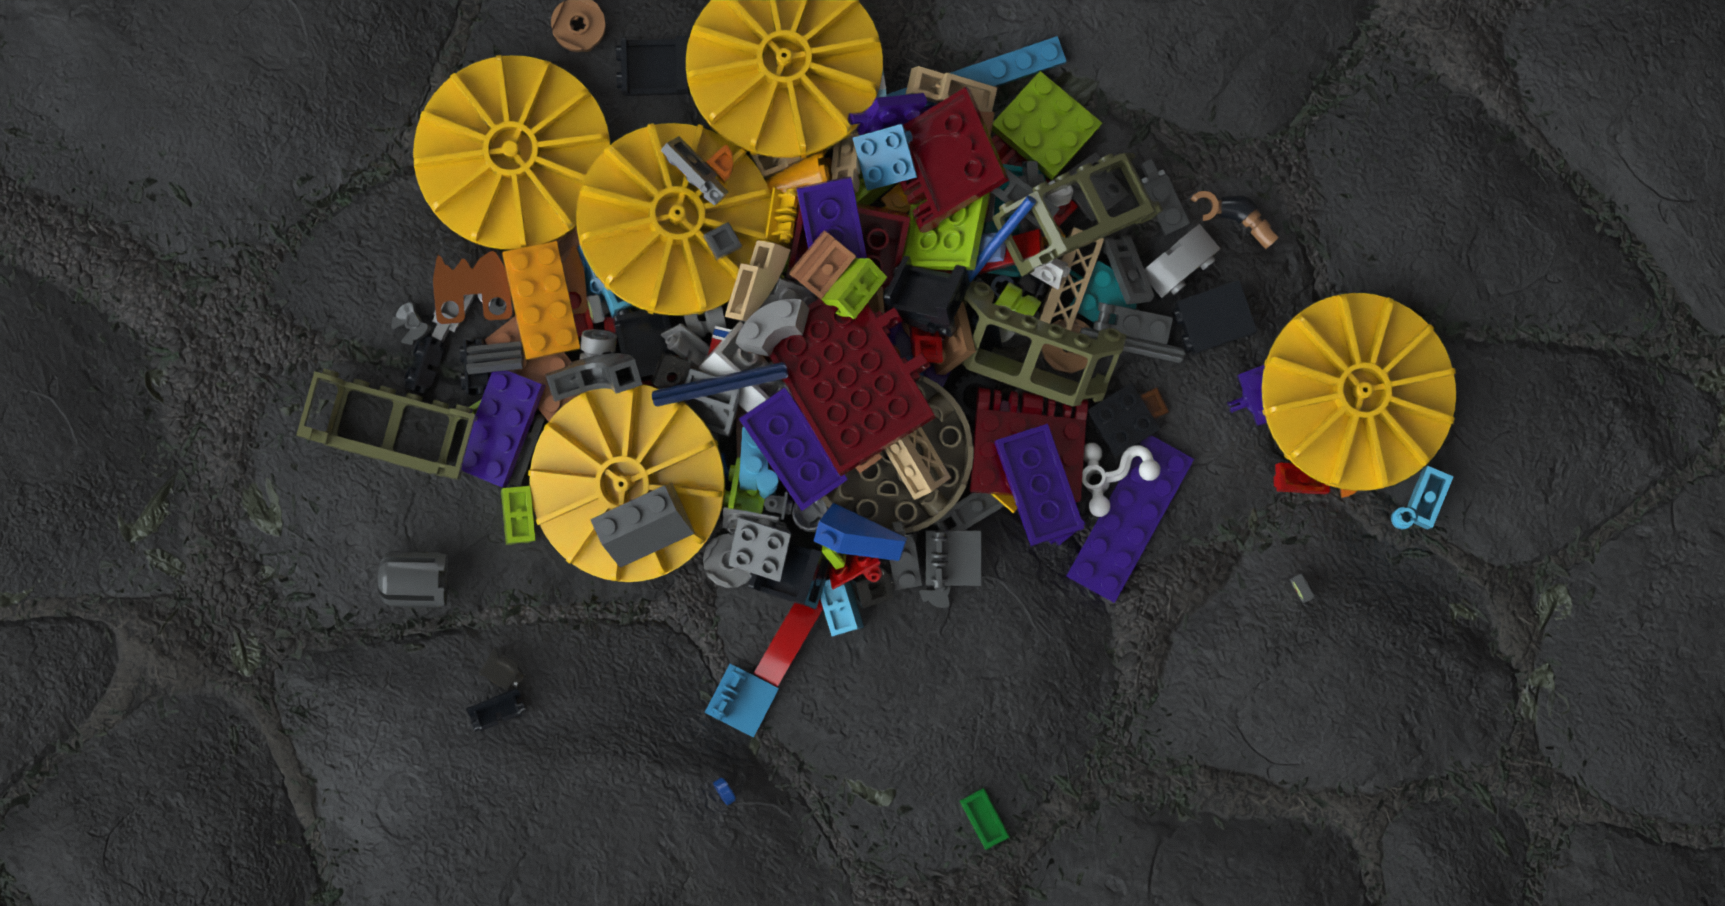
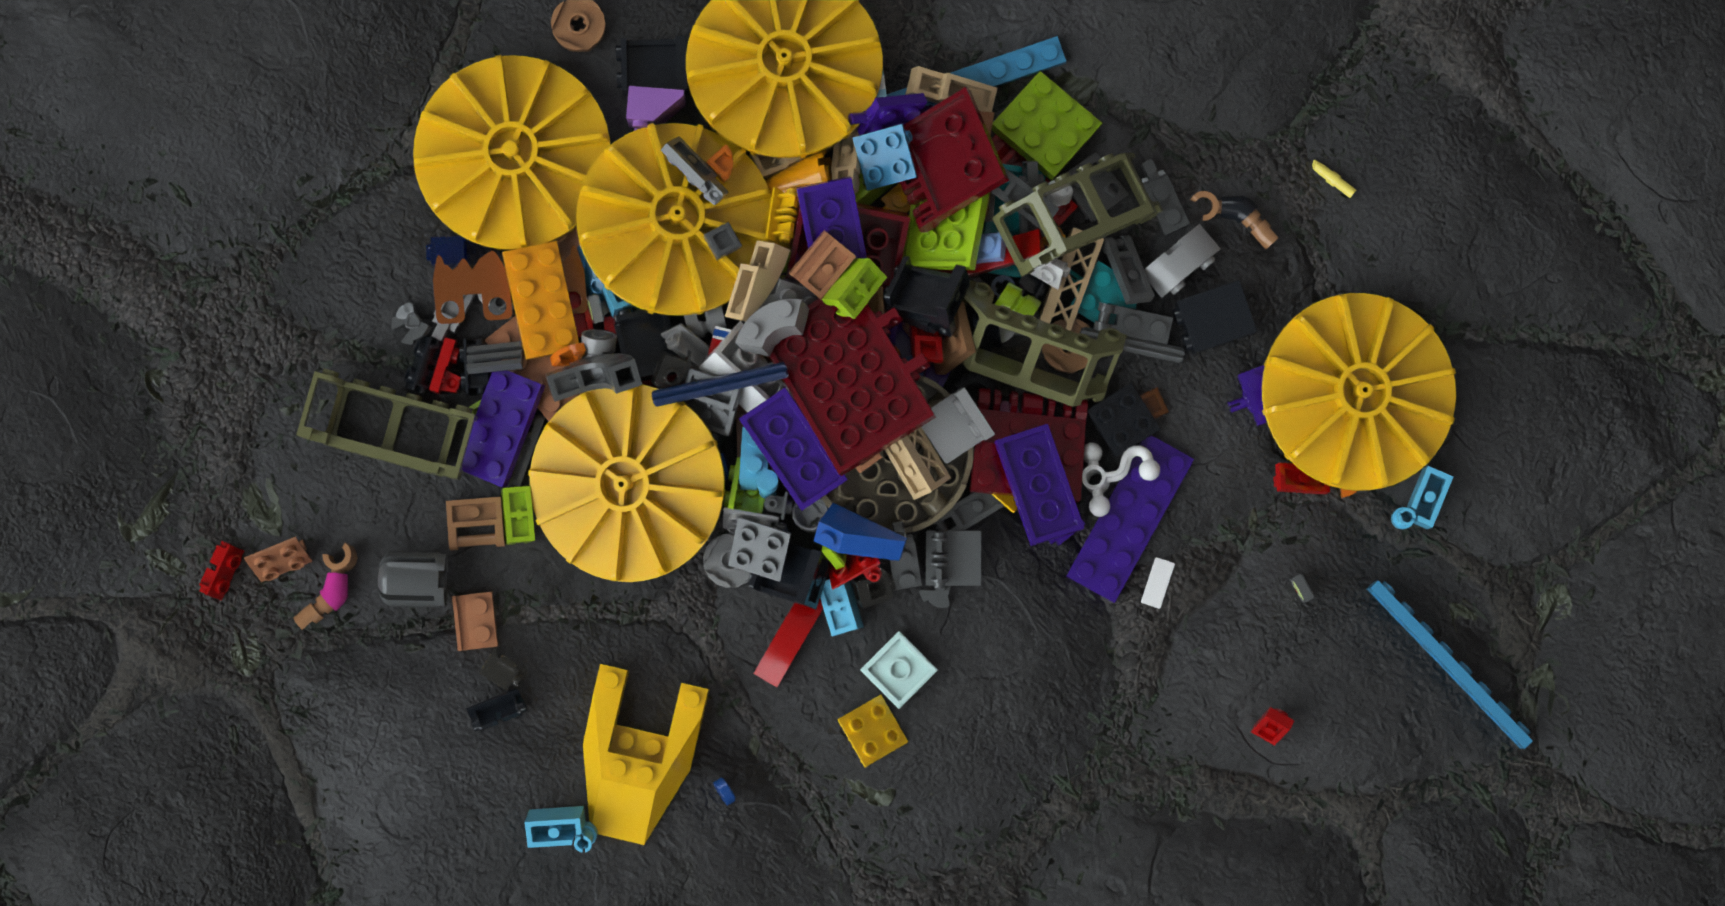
dark grey slope [590,483,695,568] -> none
dark azure hinge [705,664,779,738] -> none
green tile [959,788,1010,850] -> none
blue bar [967,195,1036,282] -> none
none -> red hinge [199,541,244,601]
none -> nougat hinge [244,537,312,582]
none -> medium nougat piece [293,542,358,630]
none -> clear blue brick [426,236,467,268]
none -> red hinge [429,337,461,395]
none -> medium nougat plate [446,497,505,551]
none -> nougat plate [452,592,499,651]
none -> medium azure hinge [525,806,598,853]
none -> orange tile [550,343,586,367]
none -> yellow wedge [583,664,710,845]
none -> medium lavender slope [626,86,686,131]
none -> yellow hinge [837,695,908,767]
none -> light aqua plate [860,631,938,709]
none -> light grey bracket [921,388,995,463]
none -> white sticker [1141,557,1175,609]
none -> red hinge [1251,707,1294,746]
none -> light yellow piece [1312,160,1357,198]
none -> dark azure plate [1367,580,1533,749]

